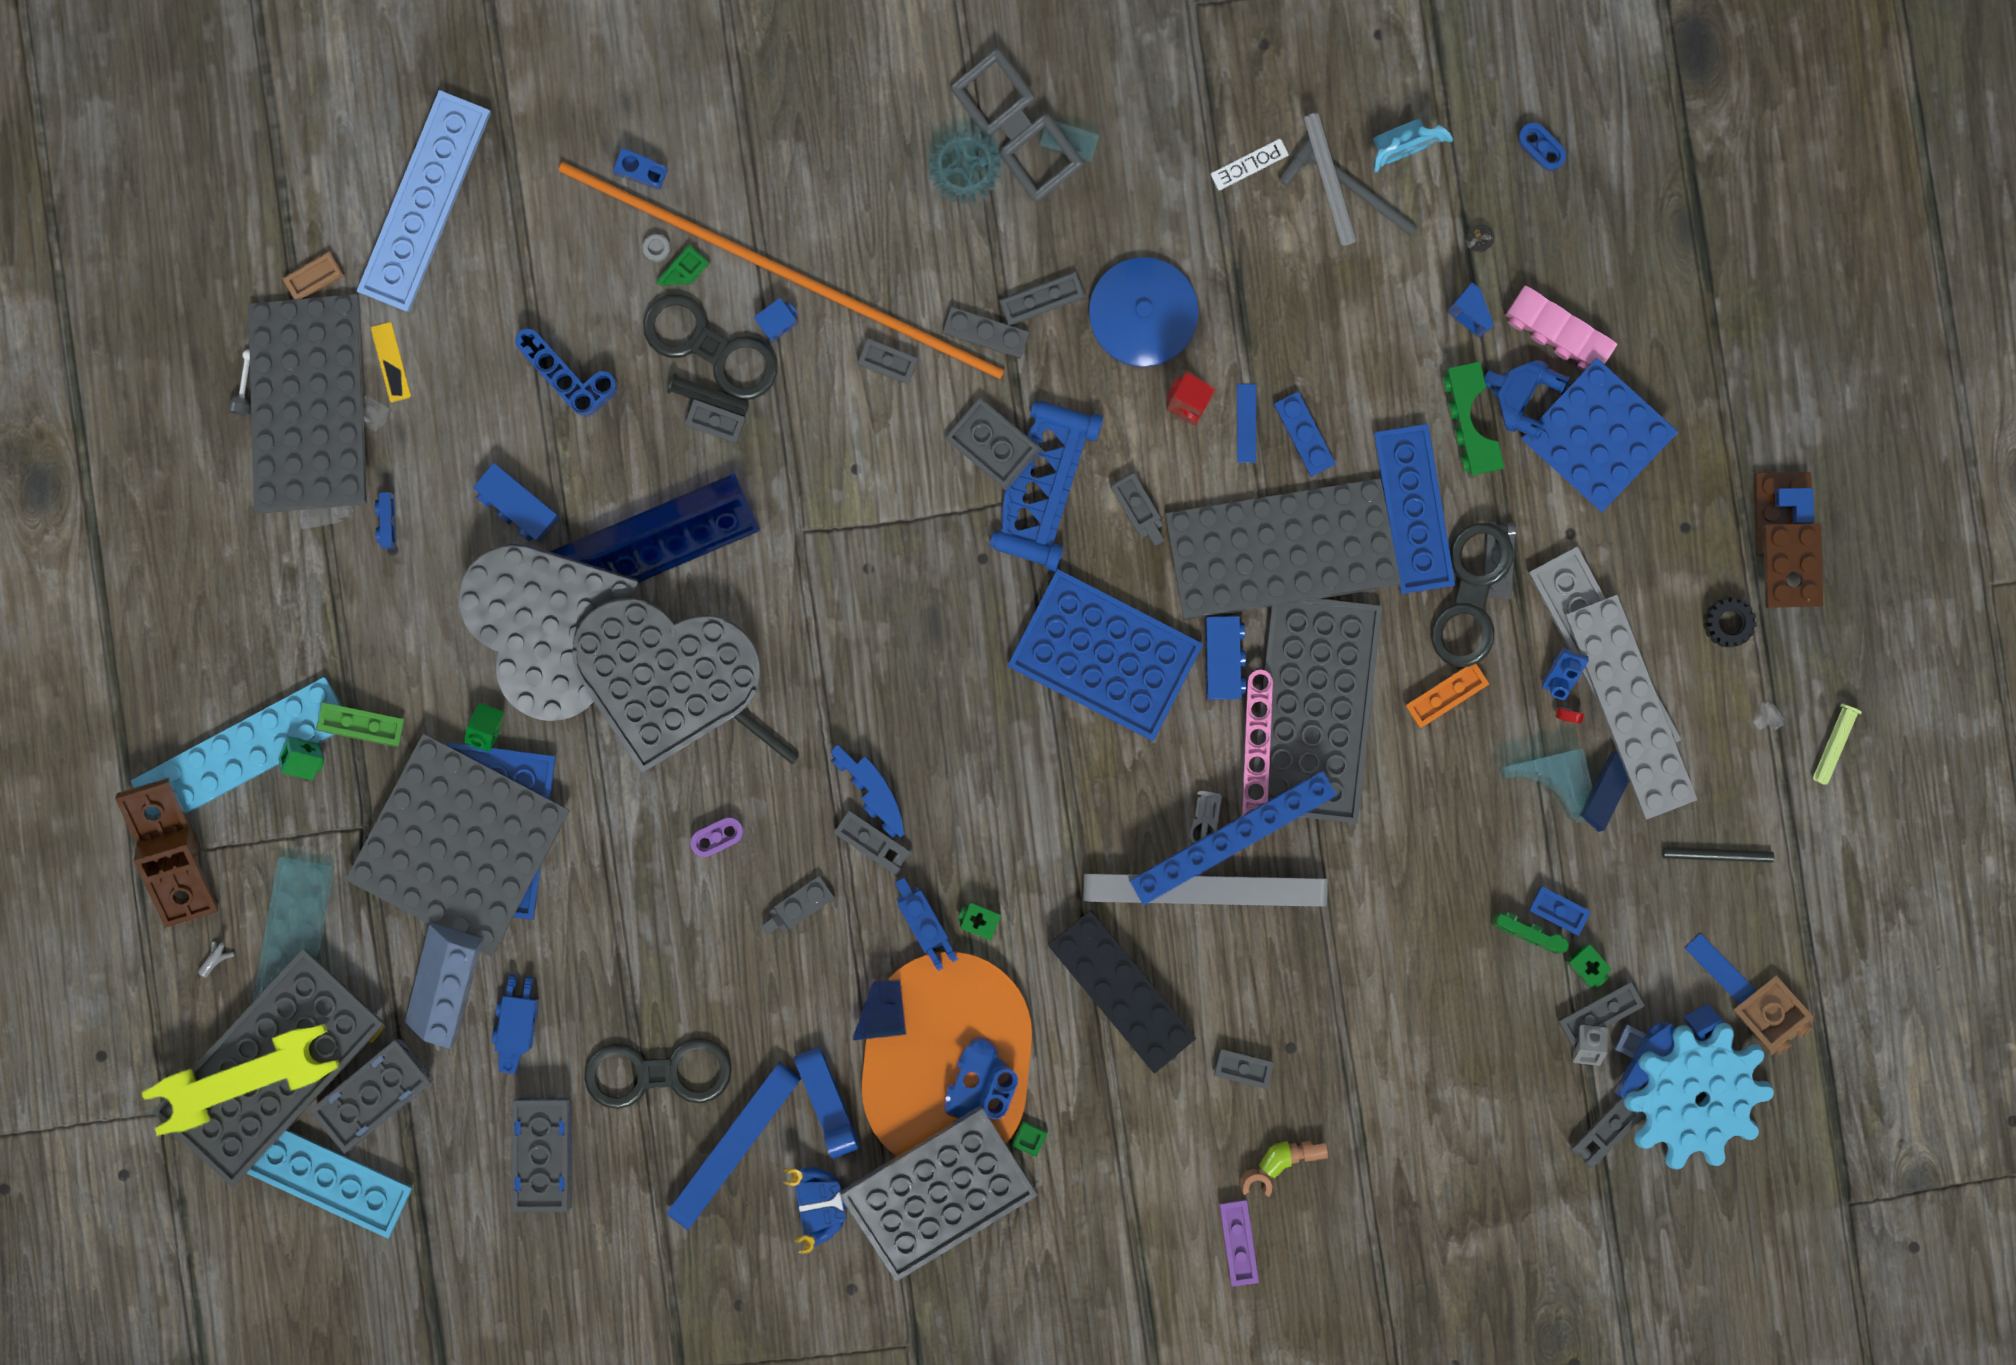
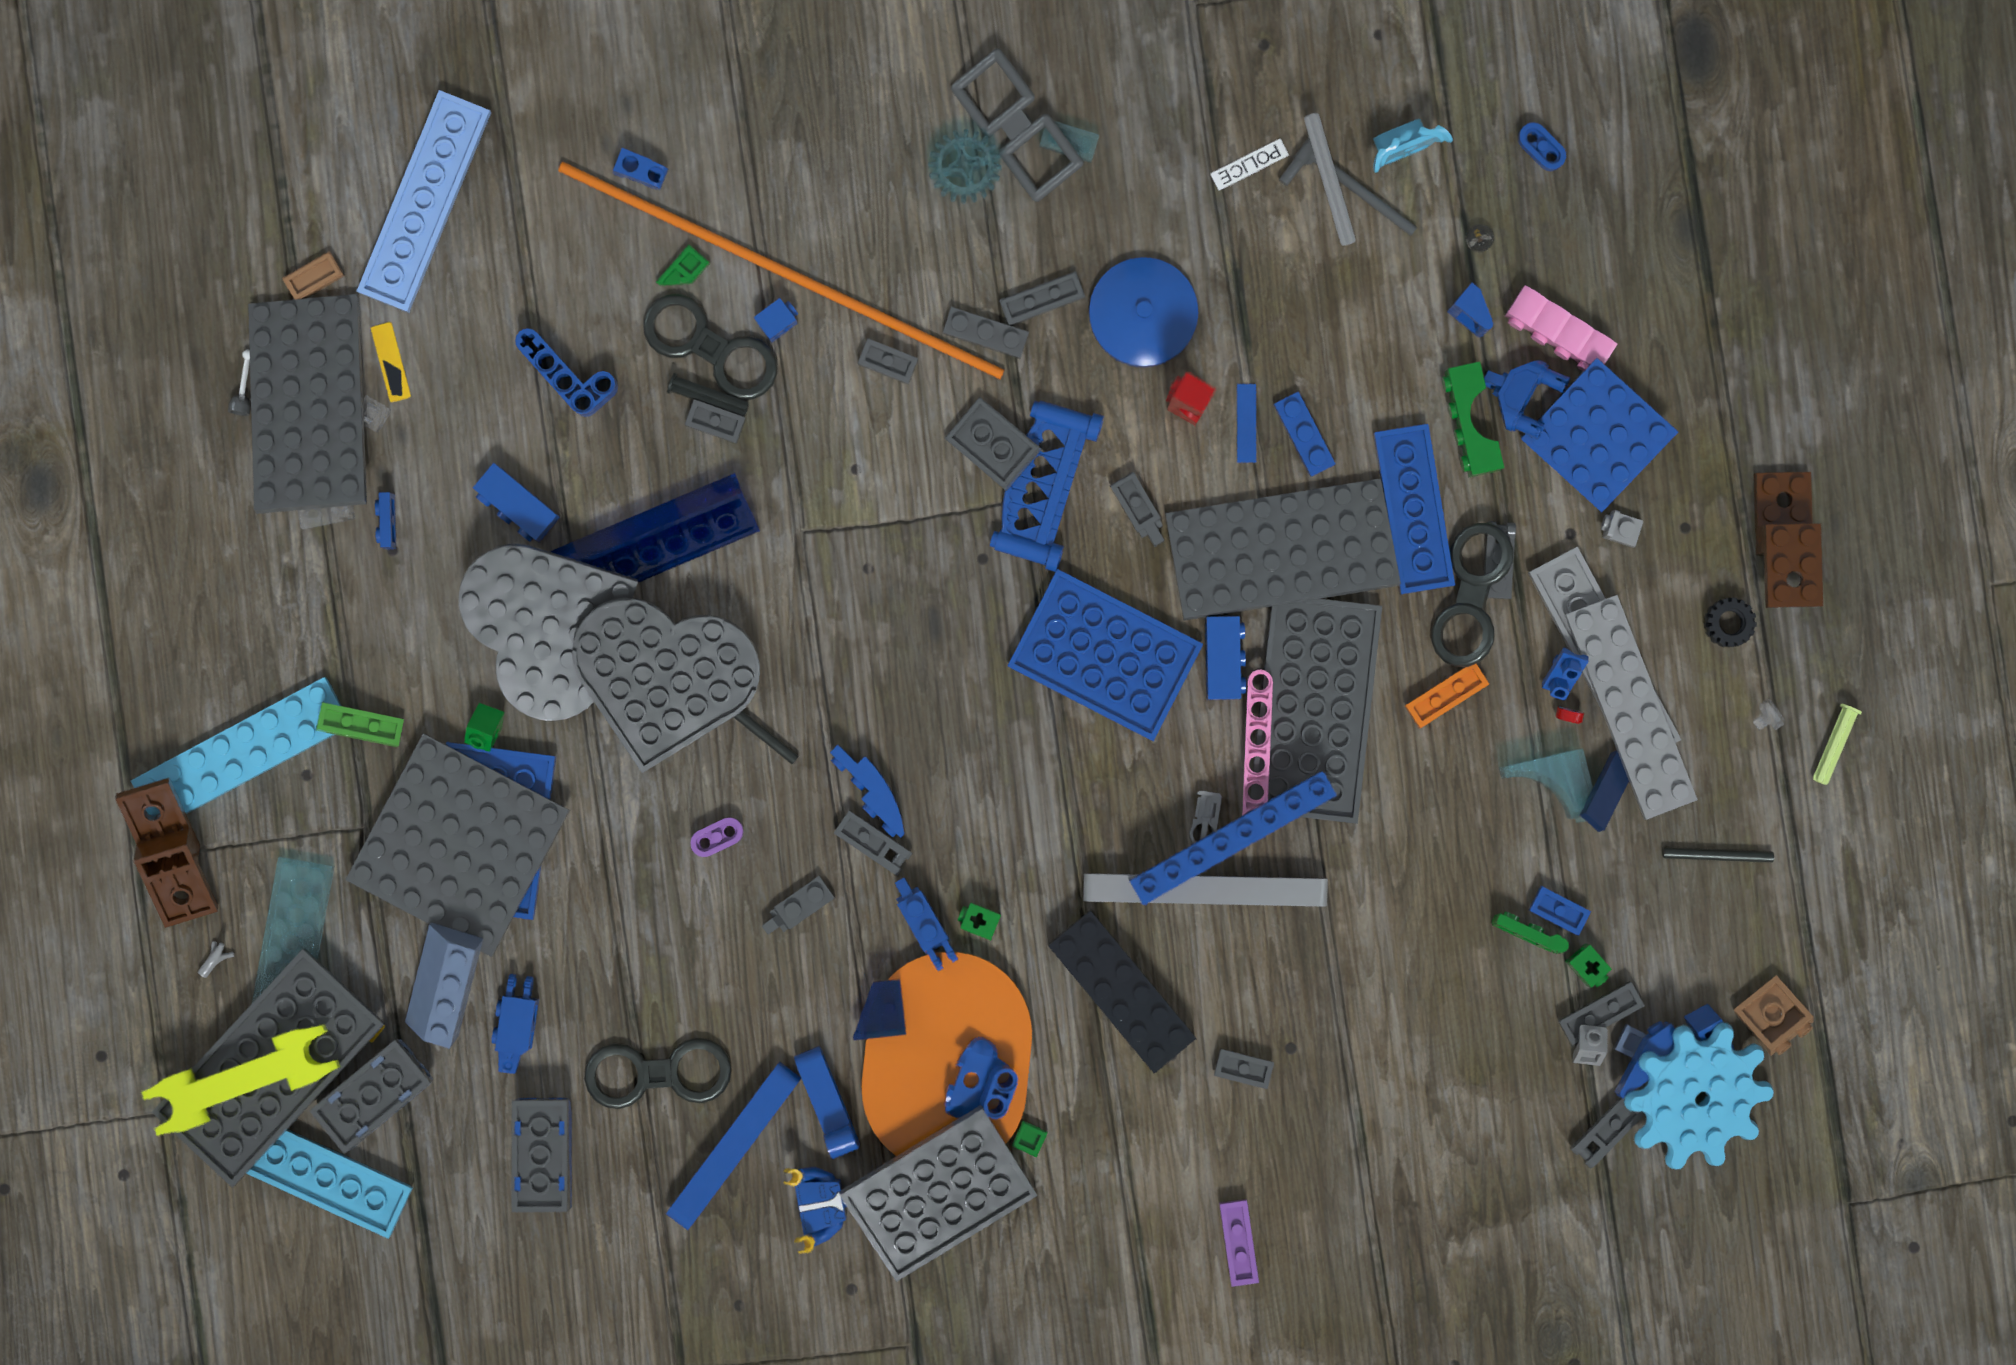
green brick [278,736,324,781] -> none
light grey tile [642,234,671,262] -> none
nougat piece [1239,1141,1328,1197] -> none
blue sticker [1685,933,1756,1004] -> none
blue piece [1775,488,1814,524] -> none
none -> light grey bracket [1601,510,1643,548]

